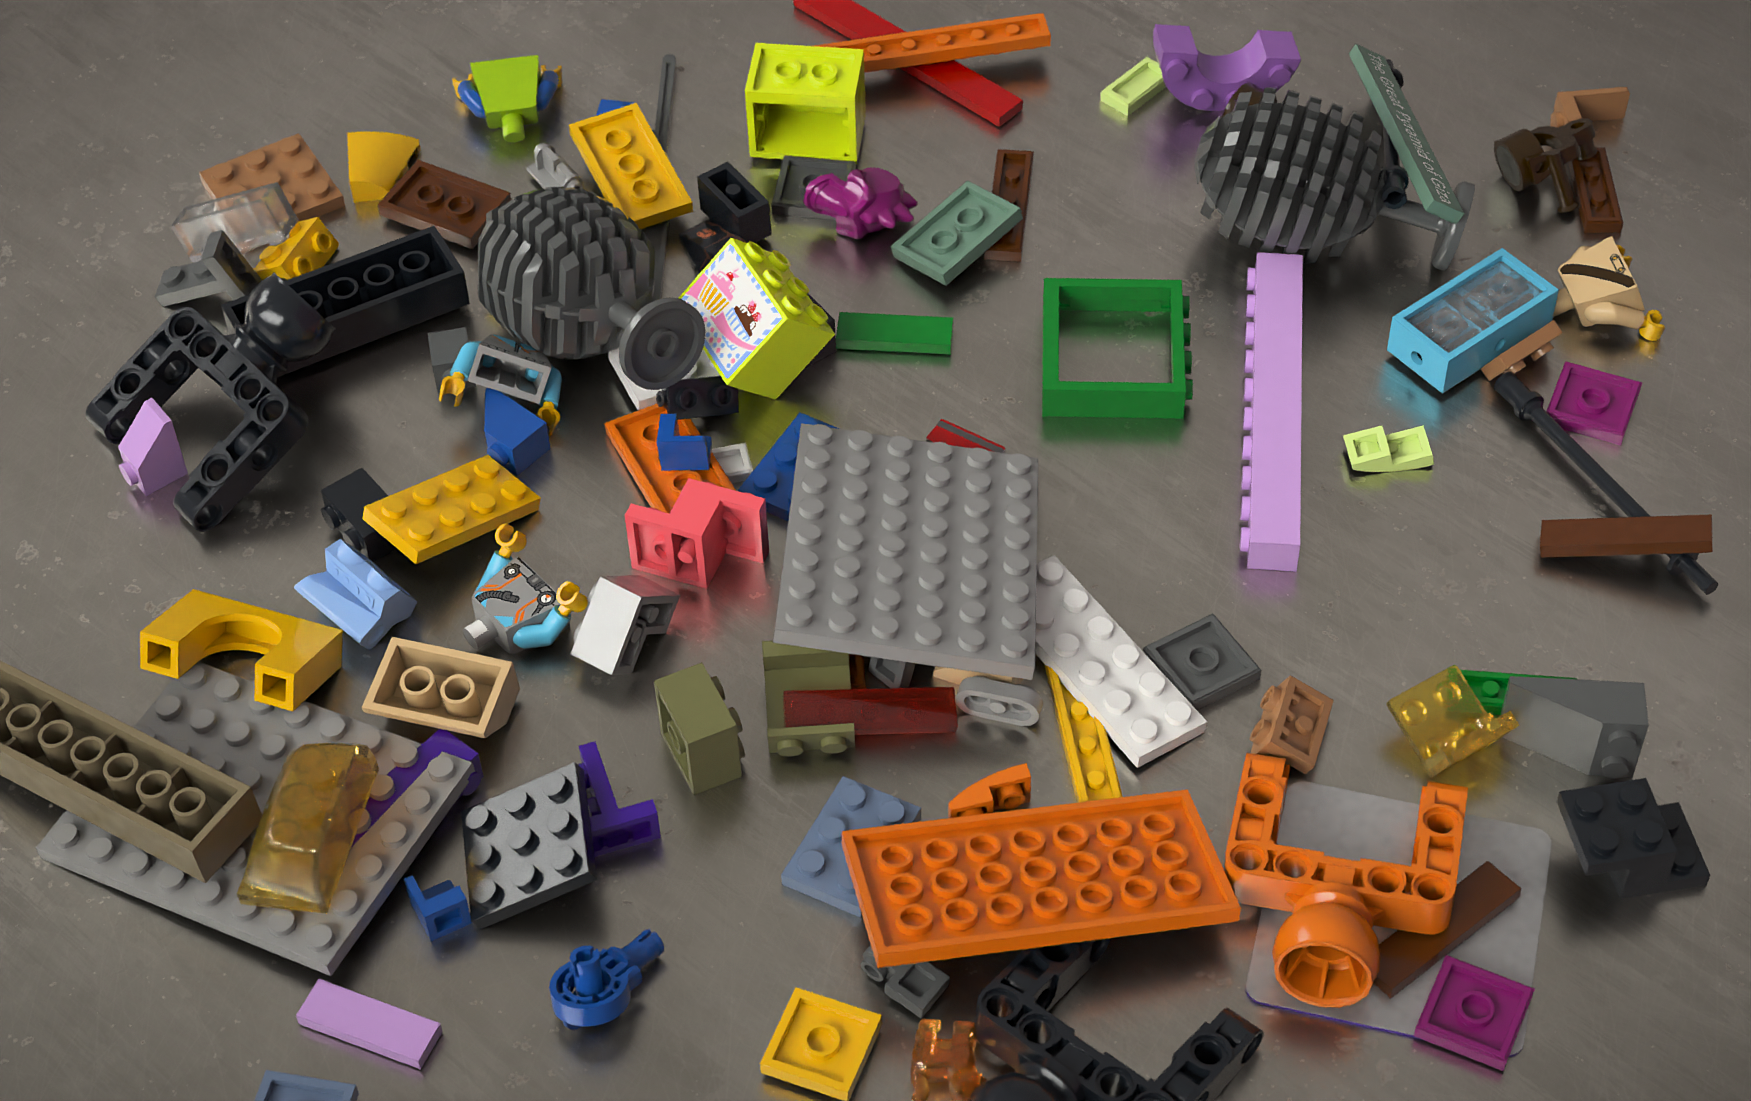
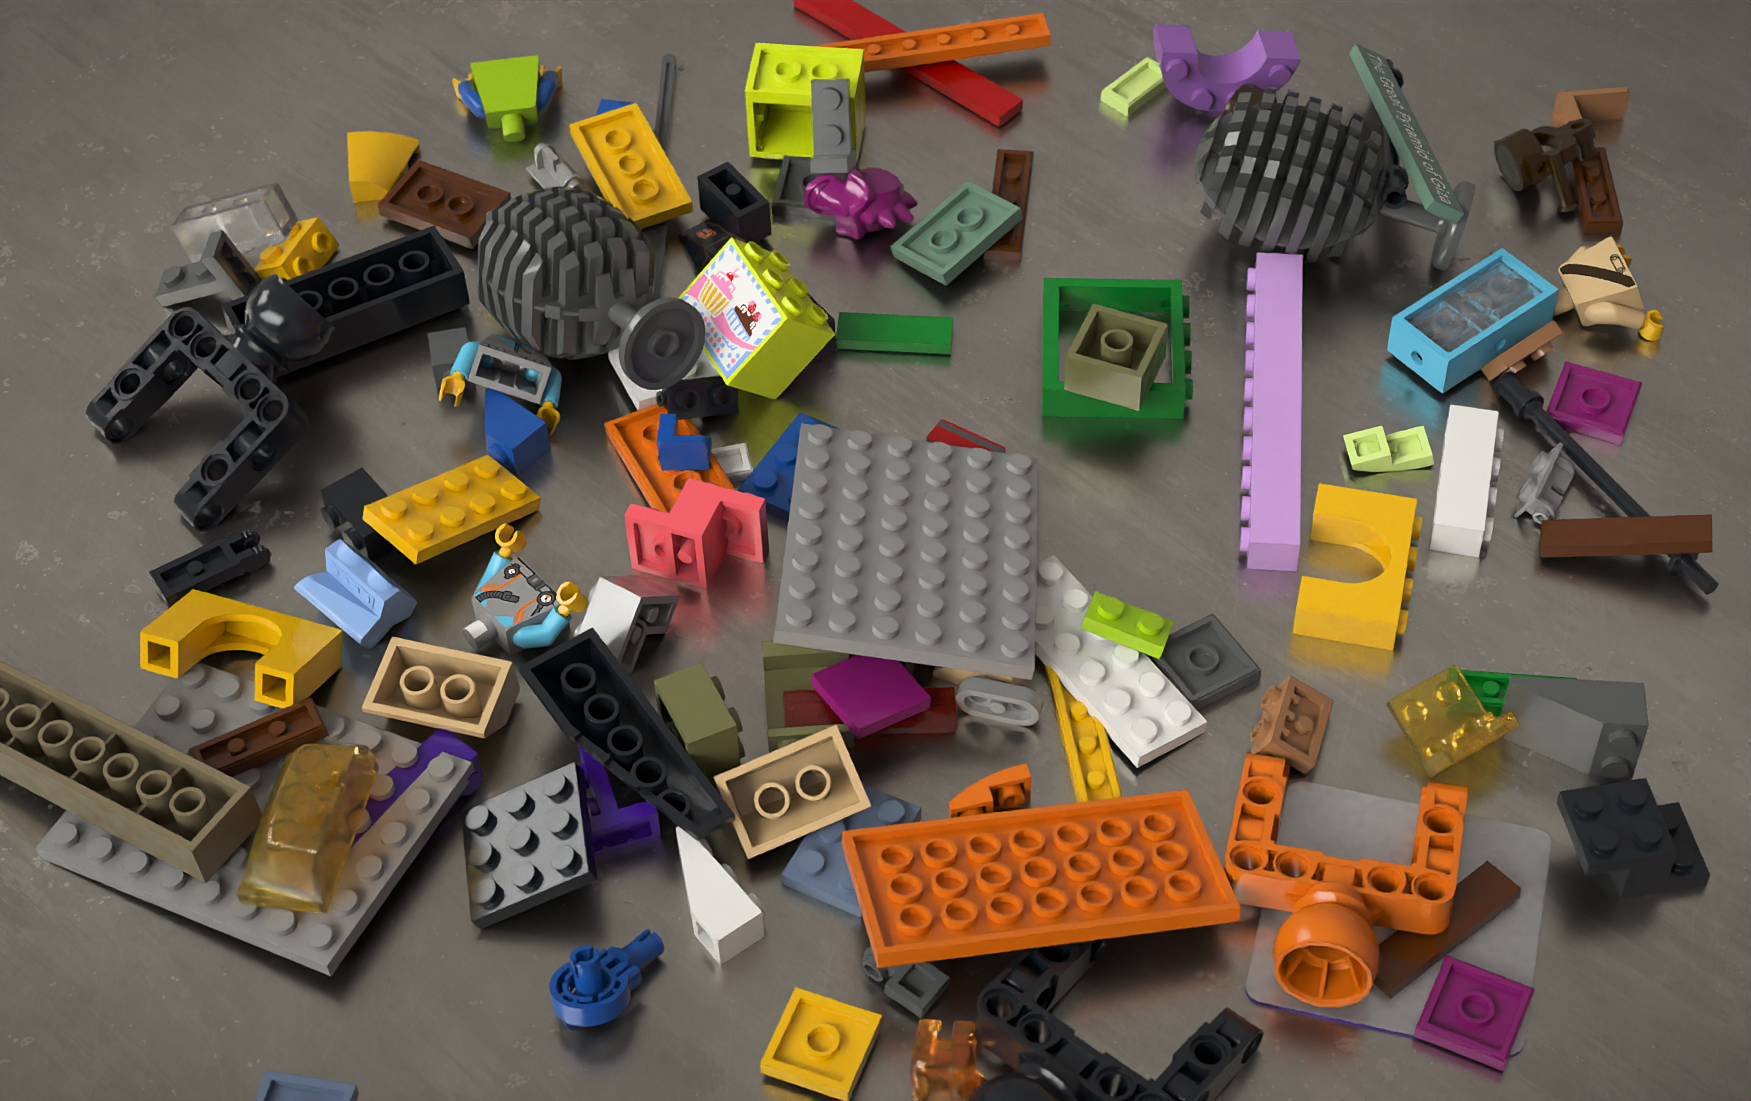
lavender slope [118,398,188,496] -> none
medium nougat plate [199,133,345,247] -> none
lavender tile [296,979,443,1070] -> none
blue panel [404,875,472,942] -> none
none -> black hinge [149,529,272,608]
none -> reddish brown tile [189,697,329,777]
none -> black wedge [518,627,735,841]
none -> white slope [676,826,765,965]
none -> tan slope [714,724,871,859]
none -> dark grey bracket [810,78,857,174]
none -> magenta tile [811,655,931,739]
none -> olive brick [1064,303,1168,411]
none -> lime plate [1080,591,1174,659]
none -> yellow arch [1292,483,1423,651]
none -> white brick [1429,404,1504,558]
none -> light grey hinge [1513,442,1575,524]

